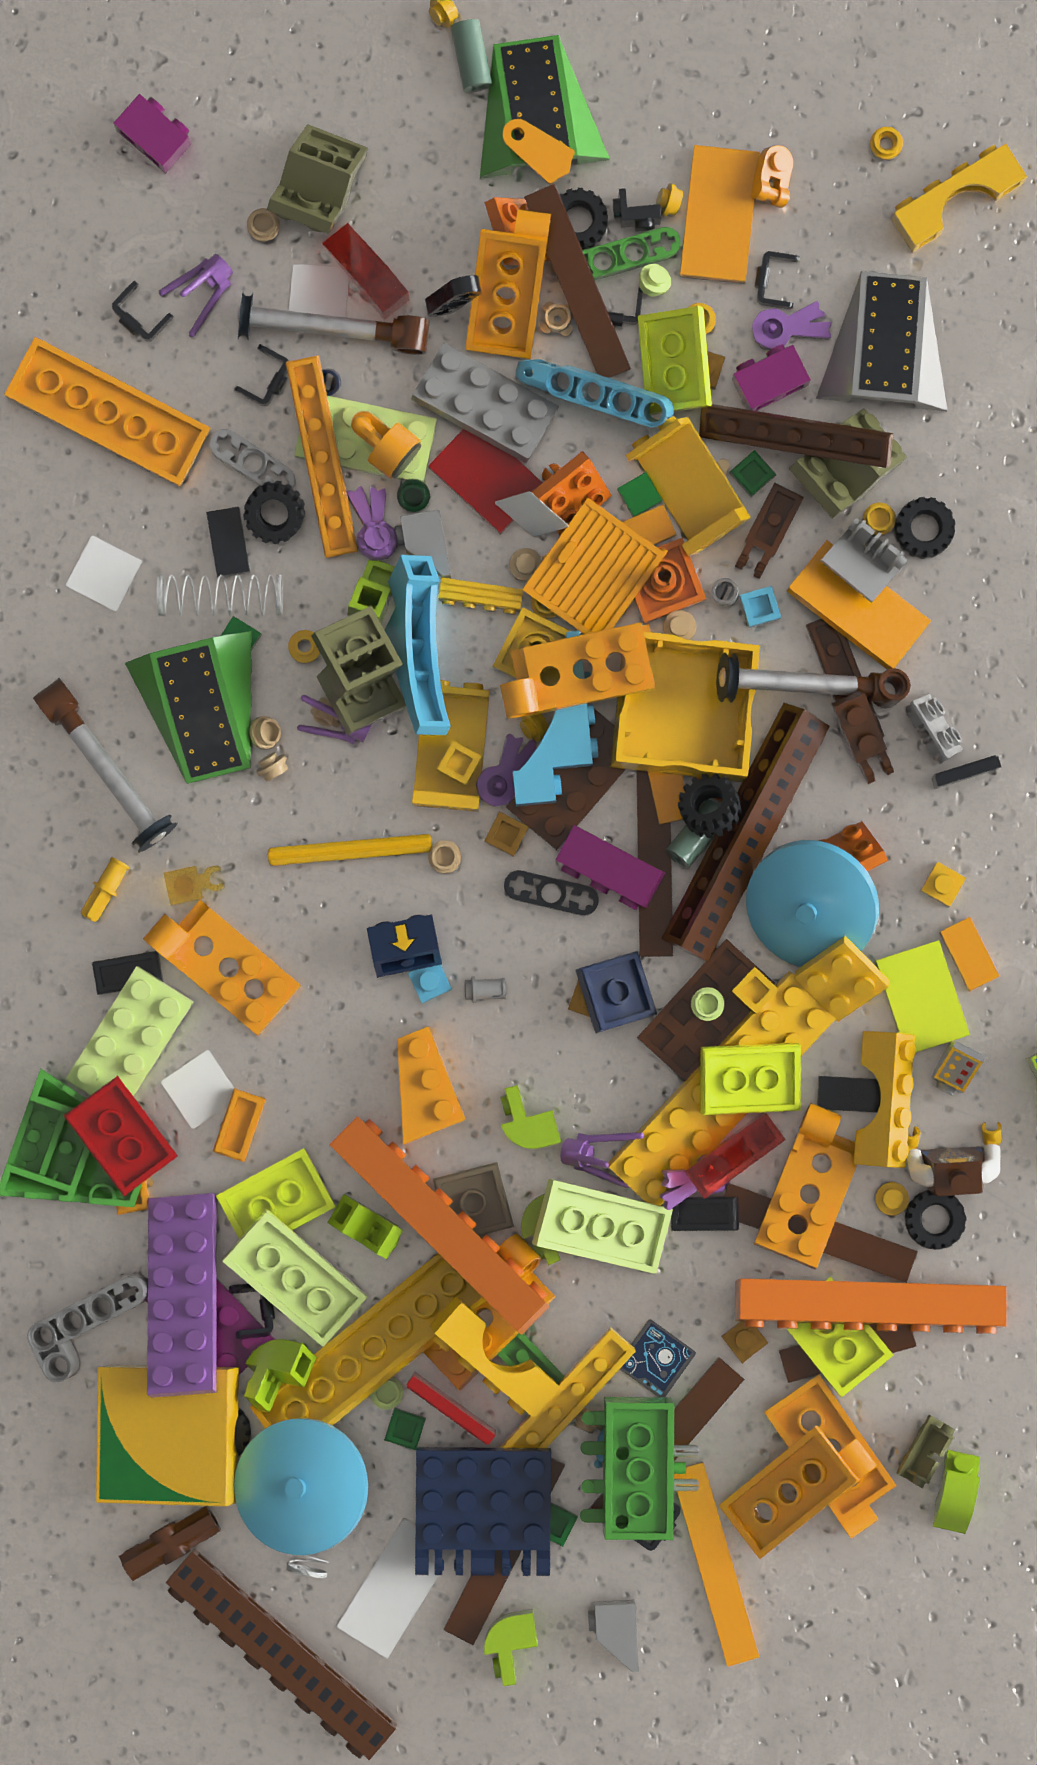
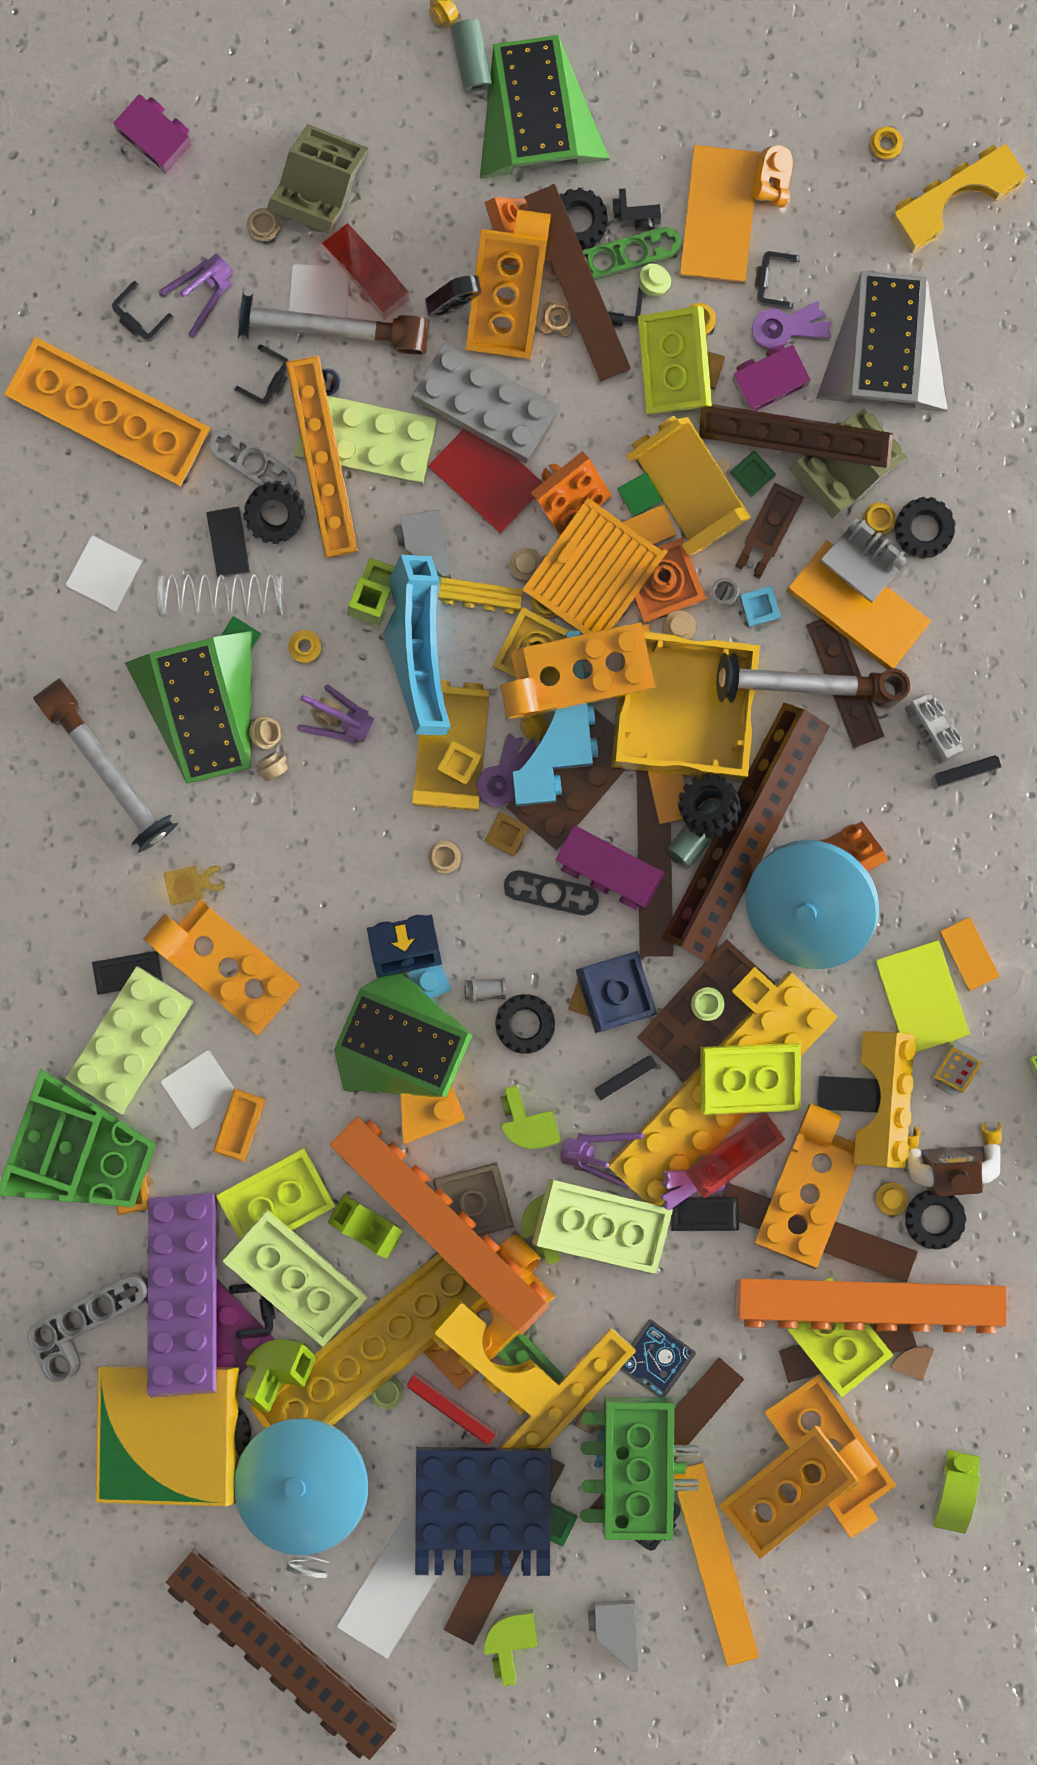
red tile [64,1075,178,1196] -> none
yellow axle [81,857,130,922] -> none
reddish brown piece [119,1506,221,1581] -> none
yellow axle [268,834,432,866] -> none
olive bracket [311,606,406,735] -> none
medium lavender piece [347,486,398,561] -> none
light orange piece [351,411,421,479] -> none
green tile [384,1408,426,1450] -> none
dark green plate [397,479,430,512] -> none
white sticker [495,491,569,537] -> none
light orange piece [502,119,575,185] -> none
medium azure piece [516,359,674,427] -> none
yellow plate [656,183,683,216] -> none
pearl gold plate [721,1321,768,1363] -> none
yellow plate [794,936,889,1022] -> none
reddish brown hinge [831,689,894,784] -> none
olive hinge [896,1415,955,1488] -> none
yellow plate [920,862,966,907] -> none
none -> wedge [334,973,473,1098]
none -> black tyre [495,994,555,1054]
none -> black tile [594,1055,657,1101]
none -> medium nougat tile [890,1346,934,1380]

